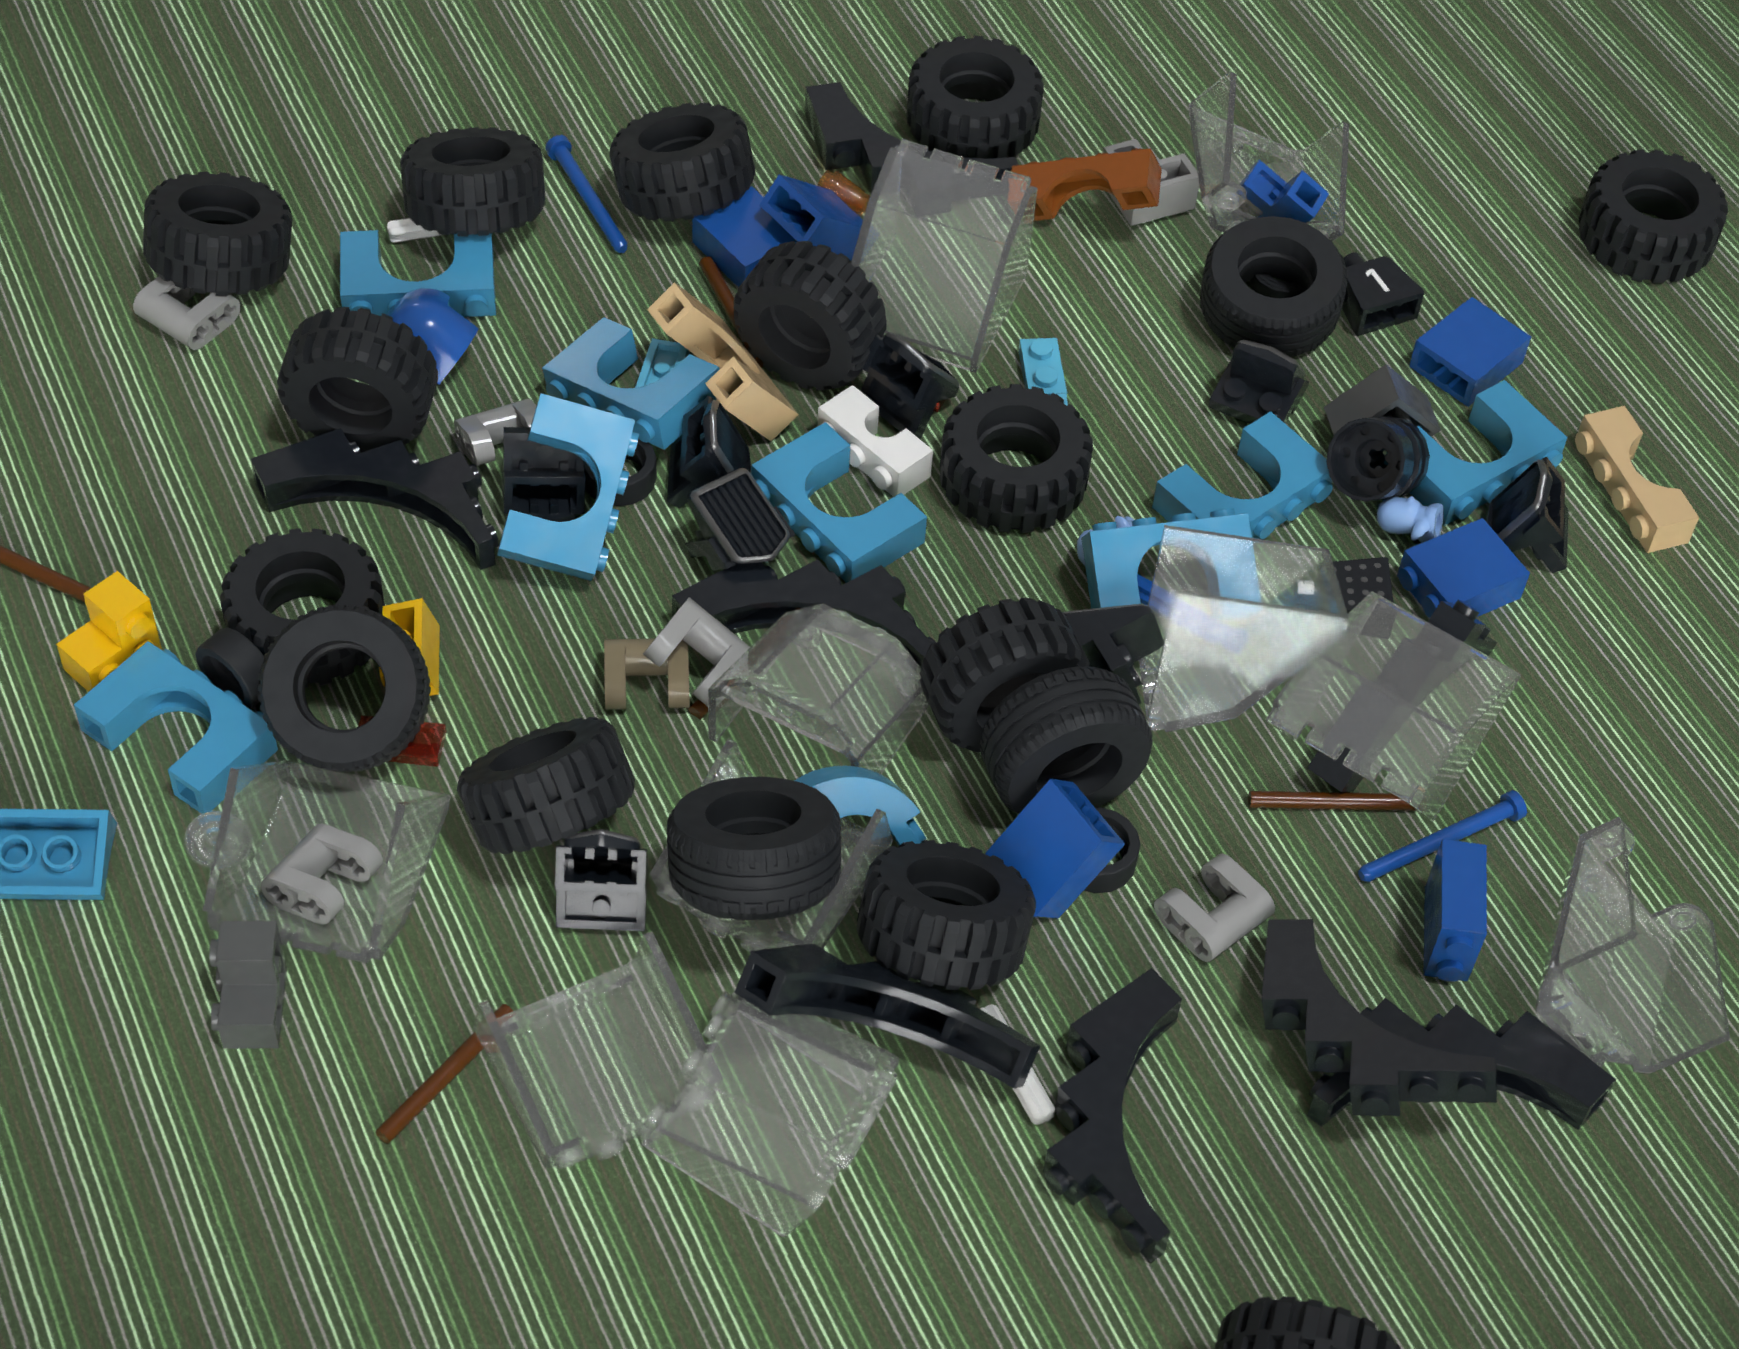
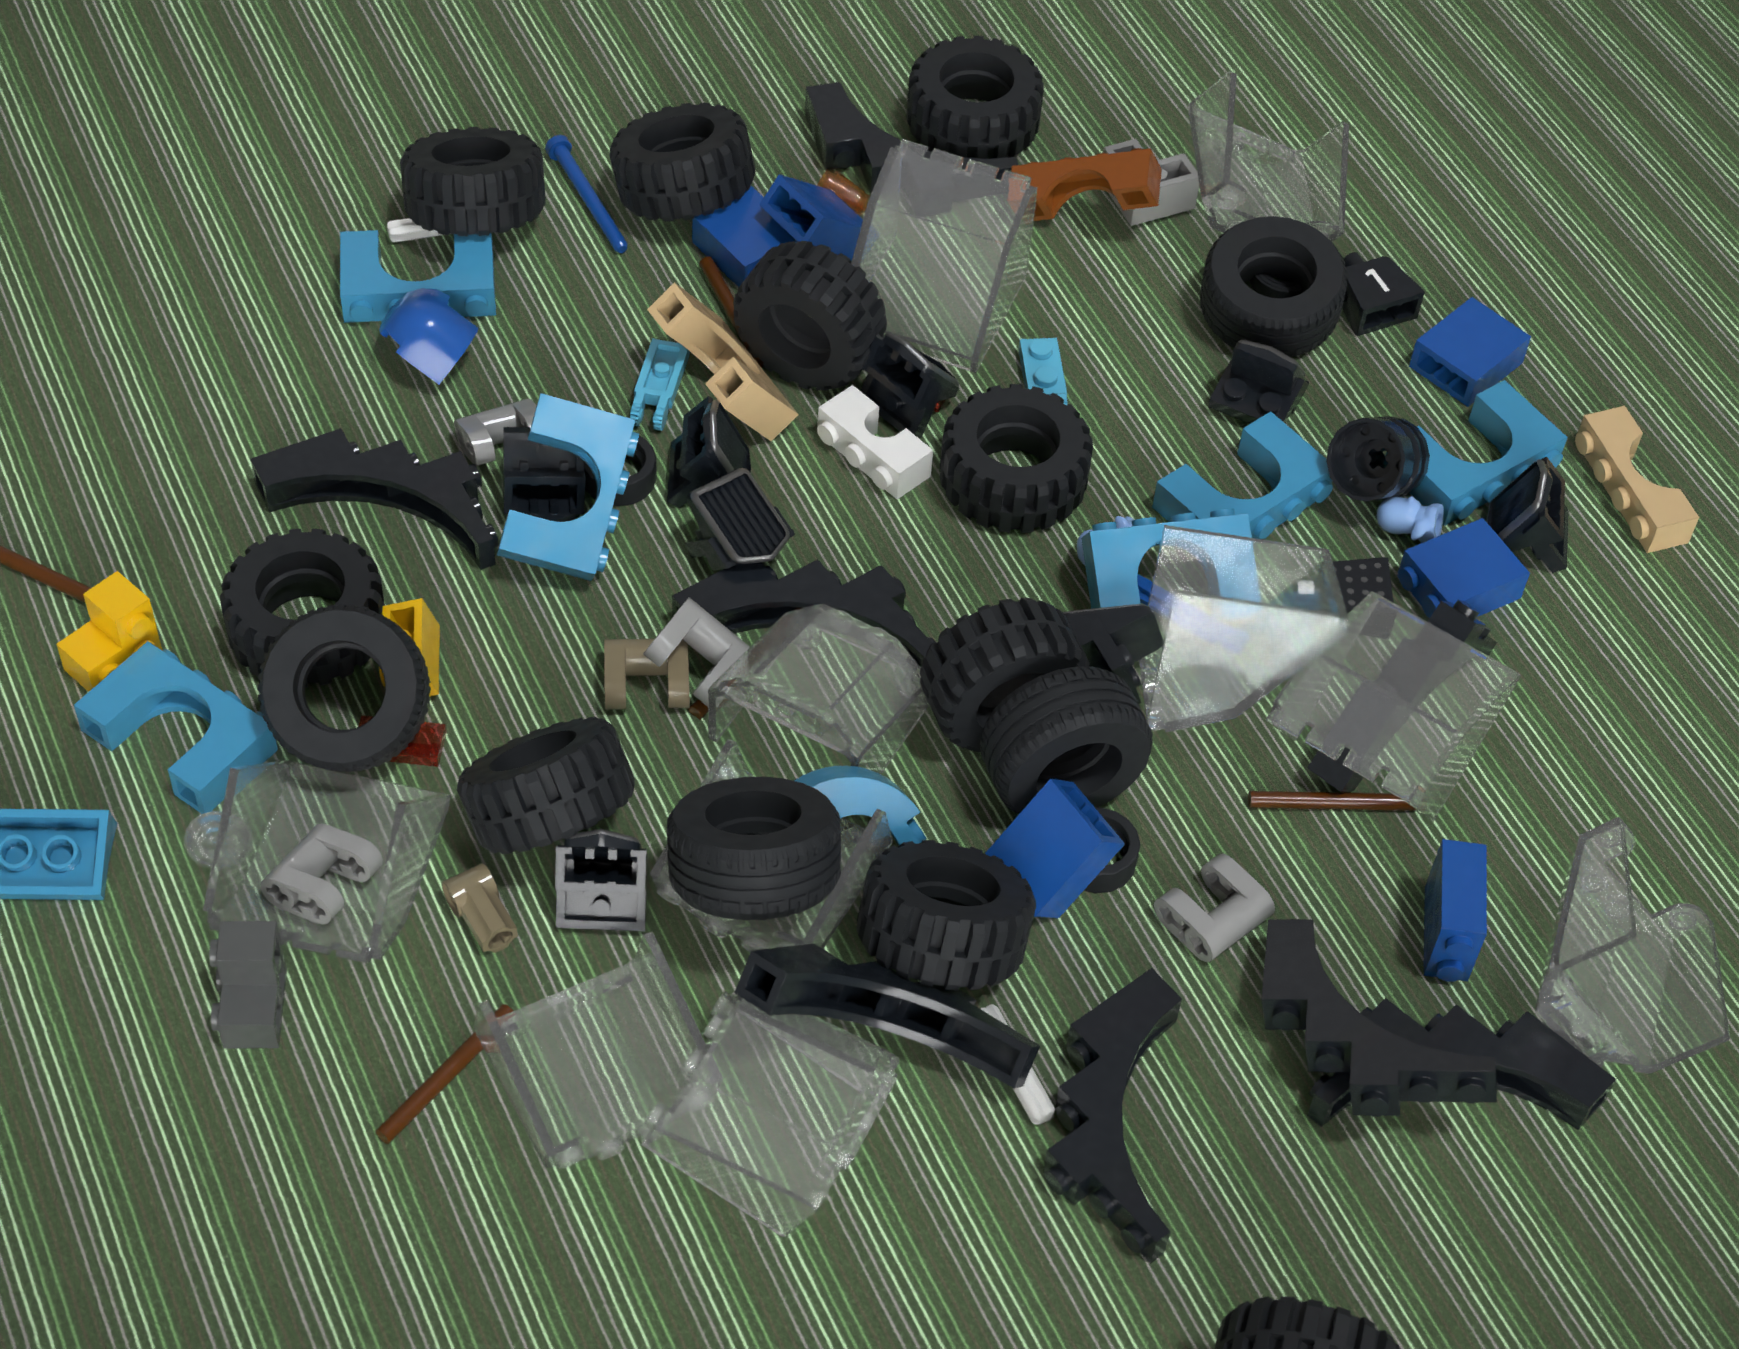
light grey connector [133,276,240,350] -> none
black tyre [143,172,292,296] -> none
black tyre [195,628,264,709] -> none
black tyre [277,307,438,453] -> none
dark azure arch [542,317,720,450] -> none
dark azure arch [751,422,927,583] -> none
blue brick [1236,159,1330,223] -> none
dark grey brick [1324,364,1441,437] -> none
blue bar [1358,790,1527,882] -> none
black tyre [1578,149,1728,284] -> none
none -> dark tan piece [441,863,518,953]

